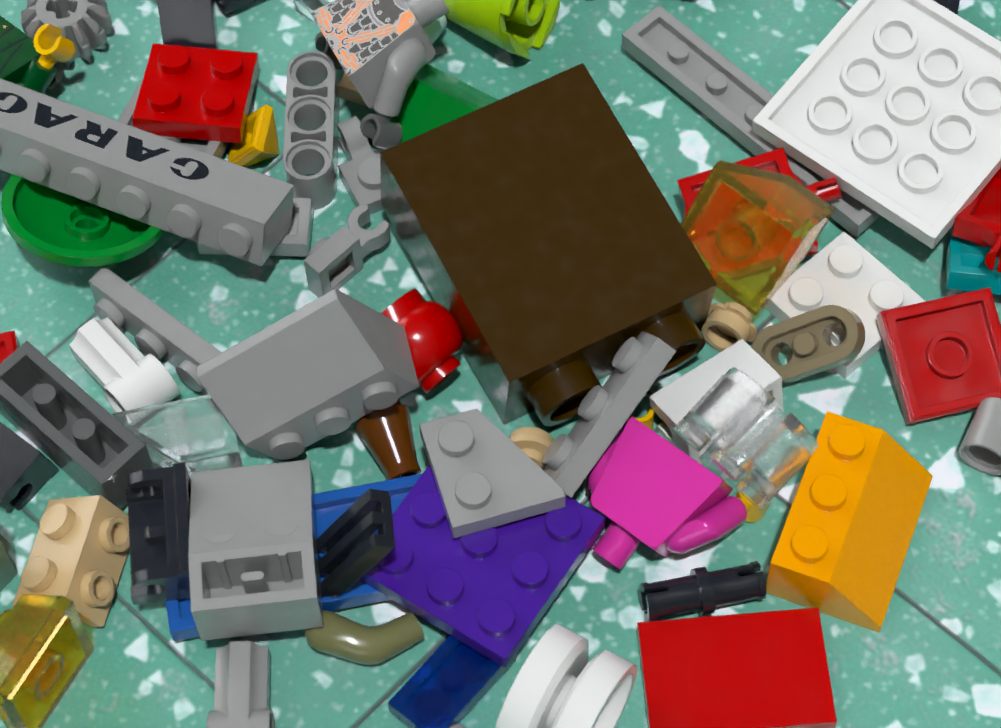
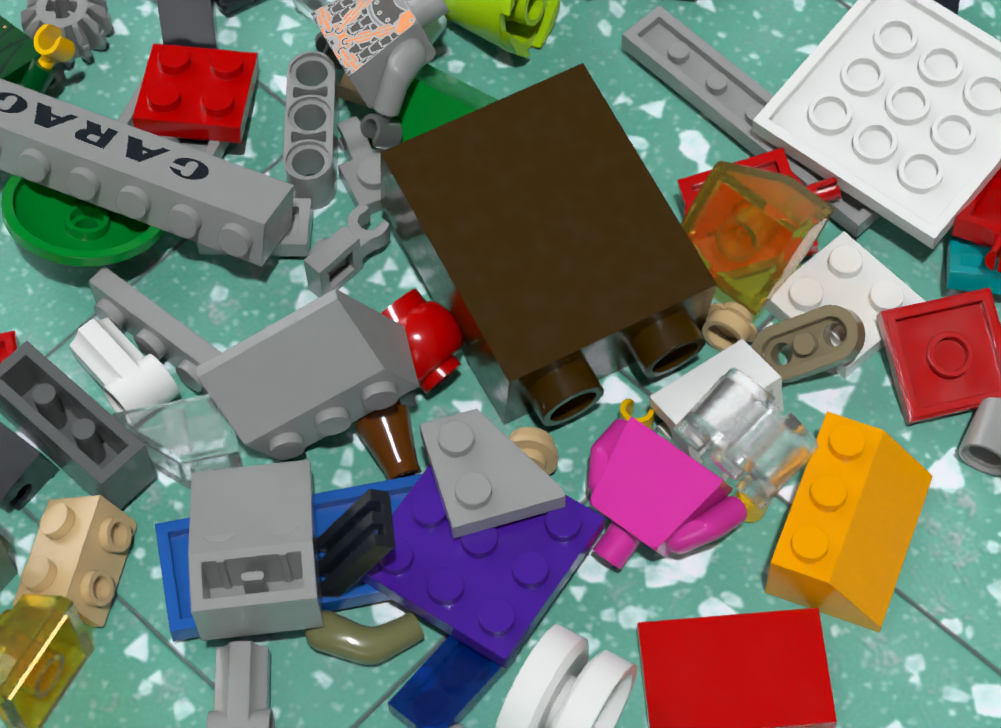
black hinge [126,462,191,605] -> none
yellow slope [227,104,280,167] -> none
light grey plate [543,331,676,498] -> none
black pin [639,561,766,622] -> none

